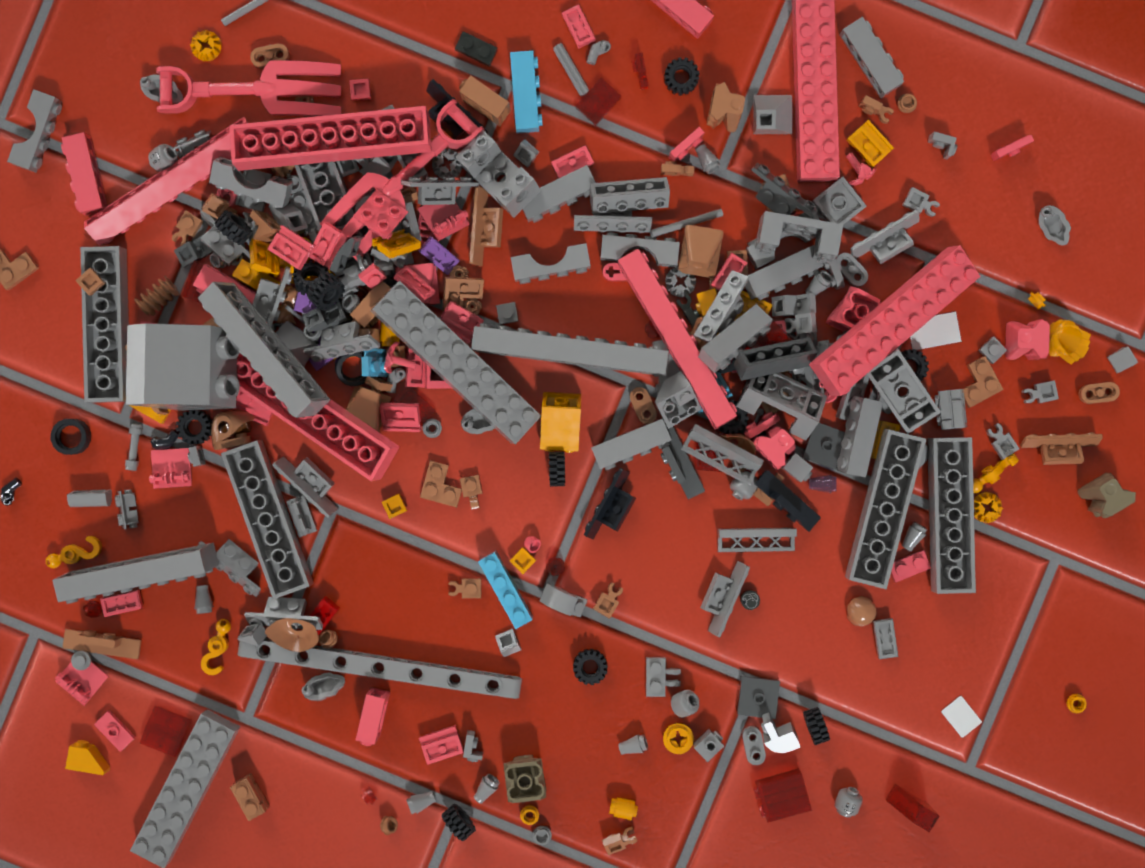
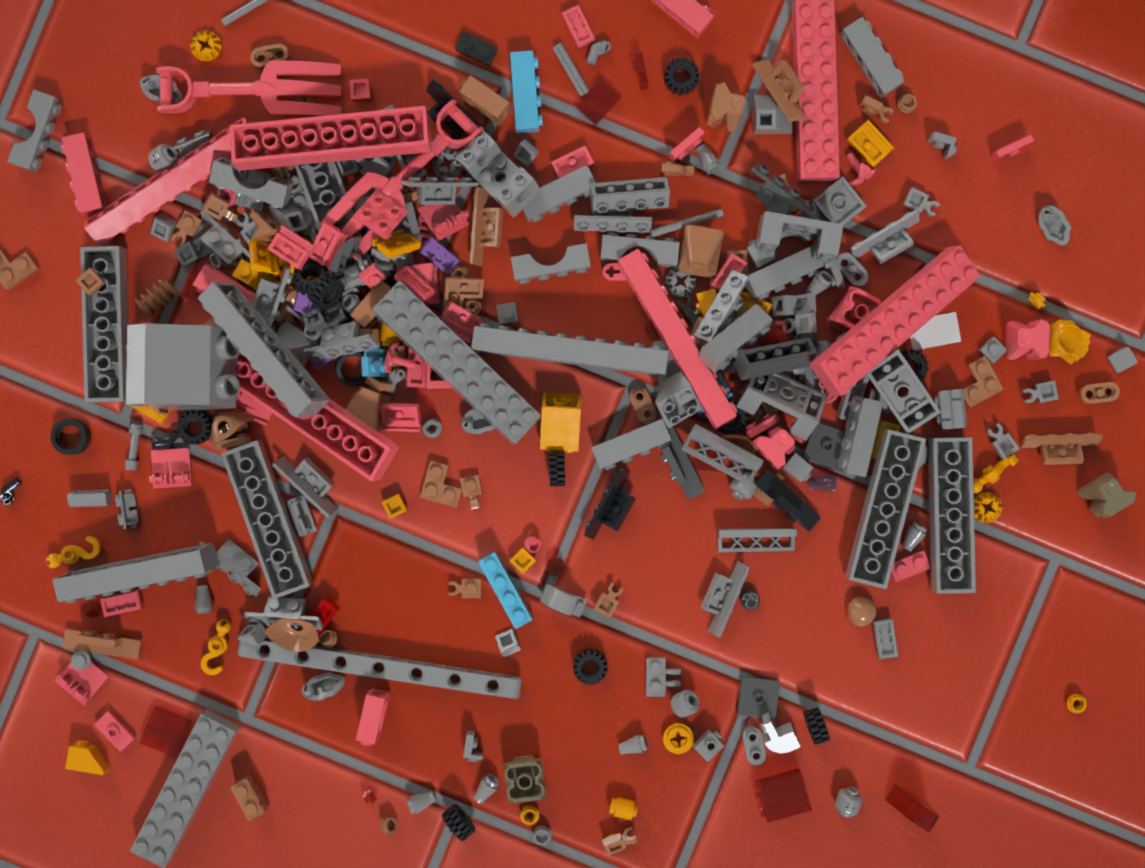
light grey plate [188,446,206,467] -> none
black tyre [214,210,253,245] -> none
coral plate [419,725,464,765] -> none
white sticker [941,696,982,738] -> none
none -> light grey slope [150,214,177,242]
none -> nougat bracket [753,60,806,122]

